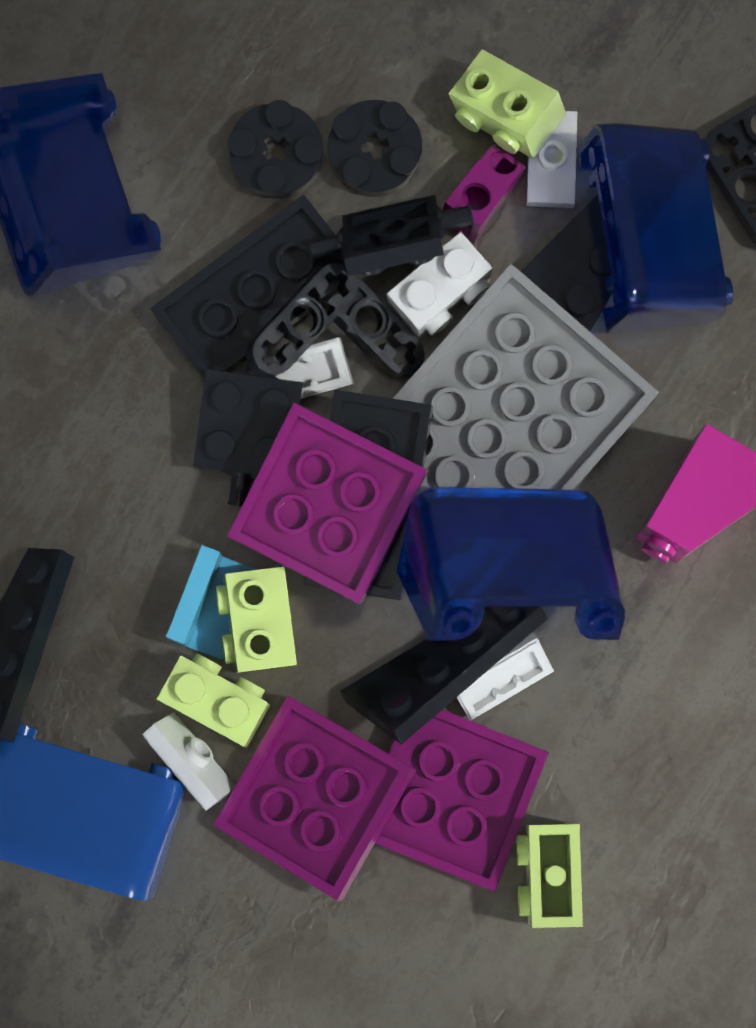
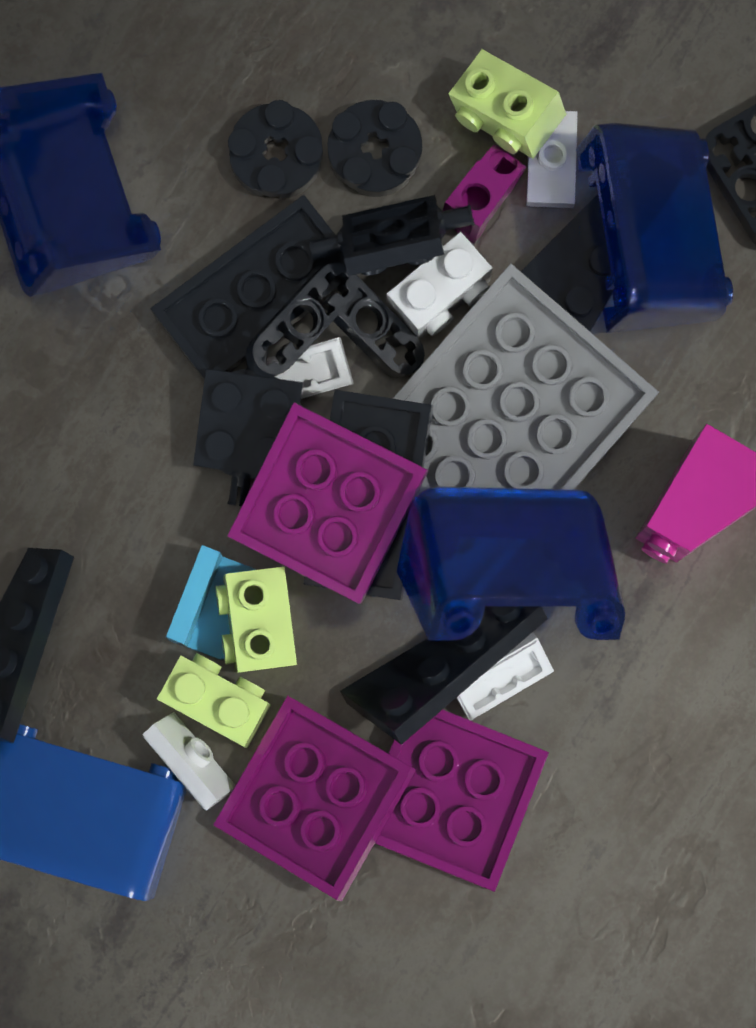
yellowish green brick [516,824,583,928] -> none

